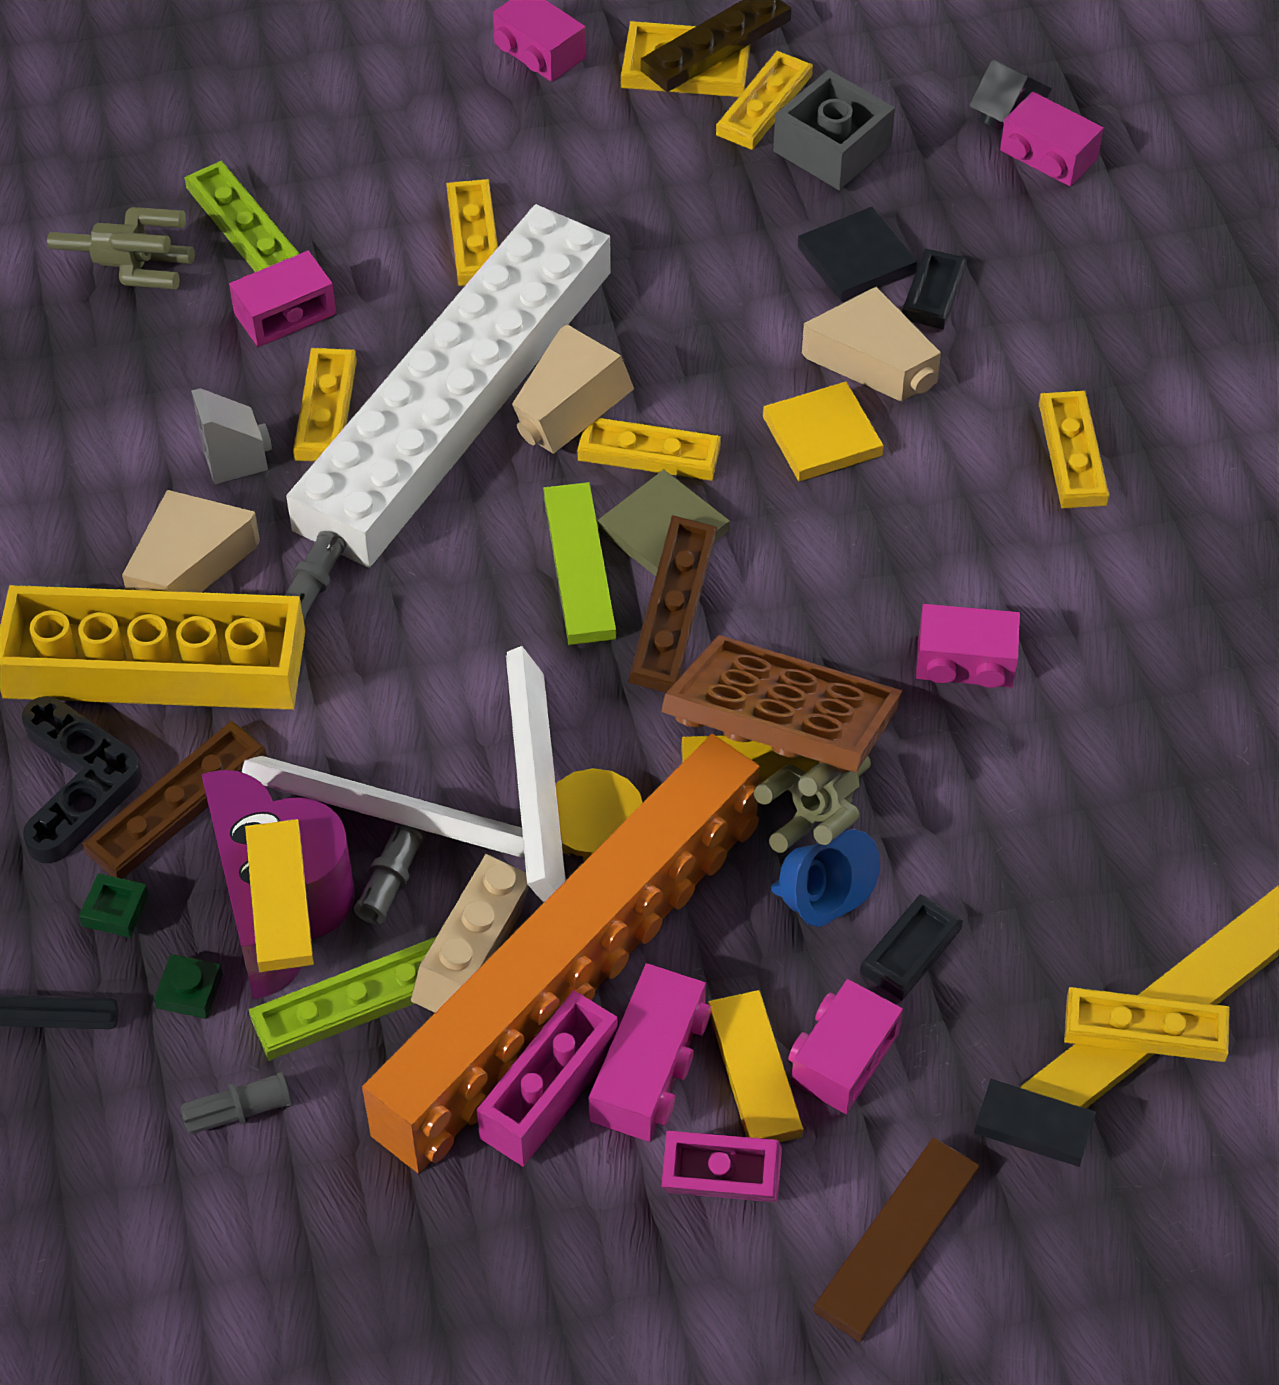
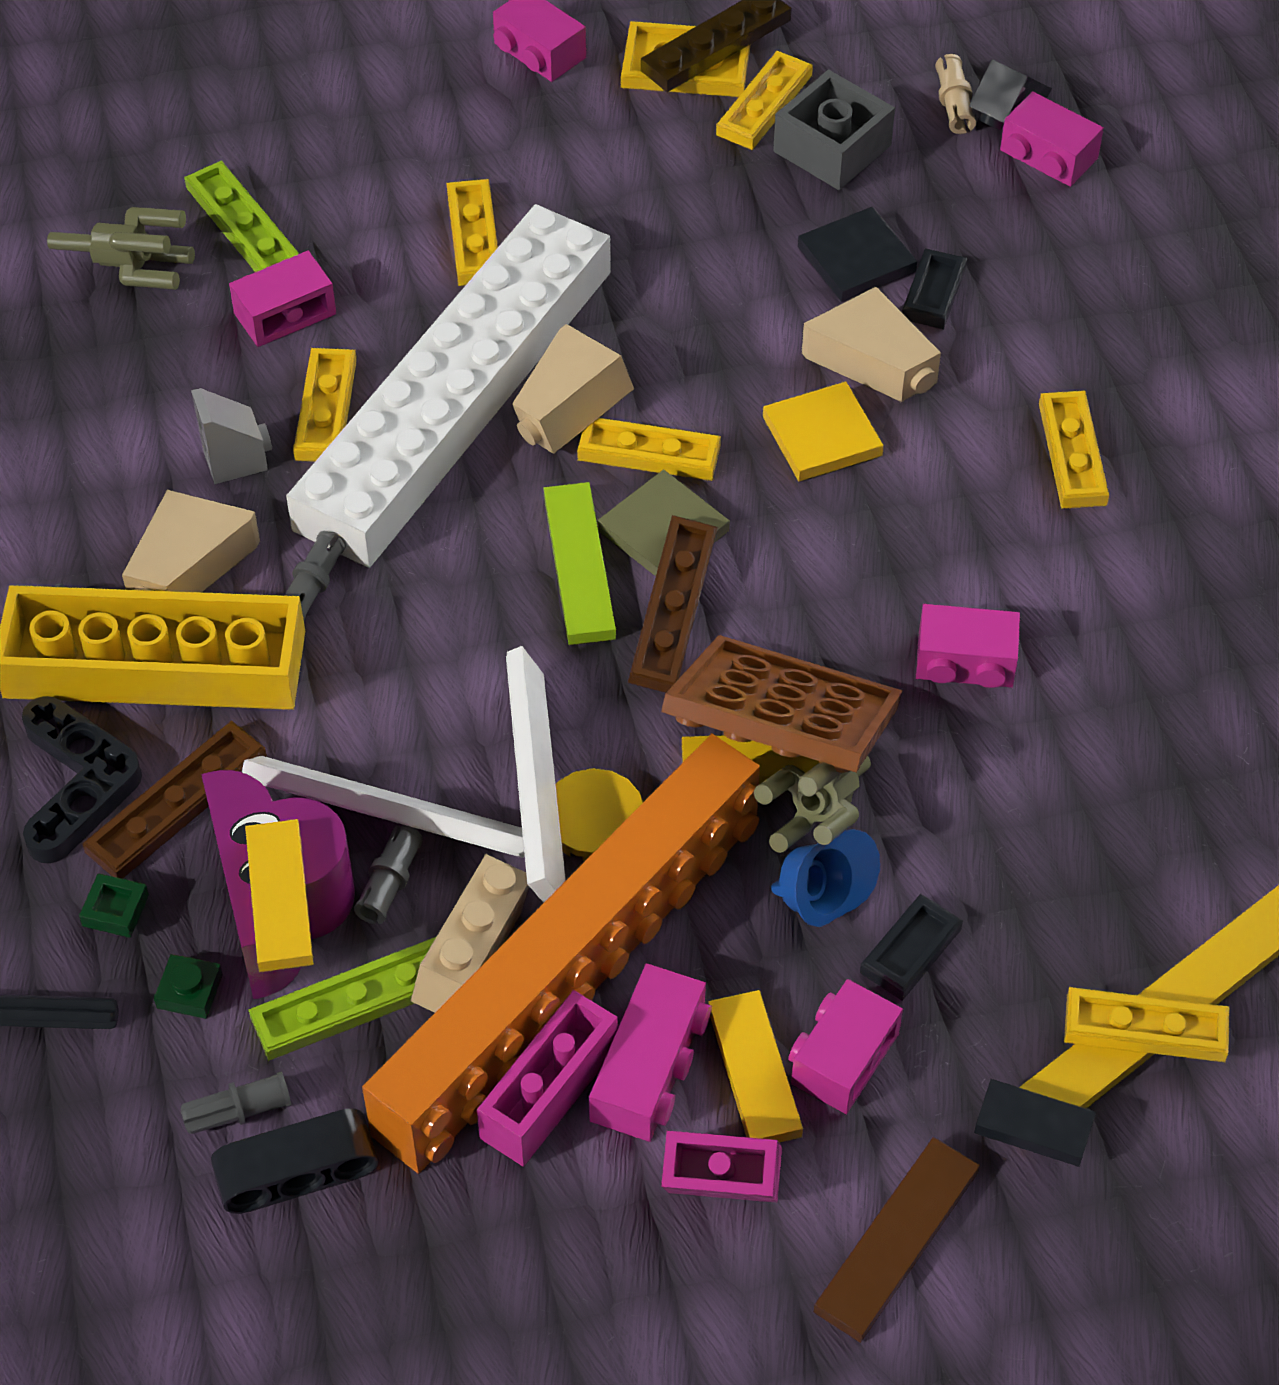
none -> black beam [211,1109,379,1214]
none -> tan pin [935,54,976,134]

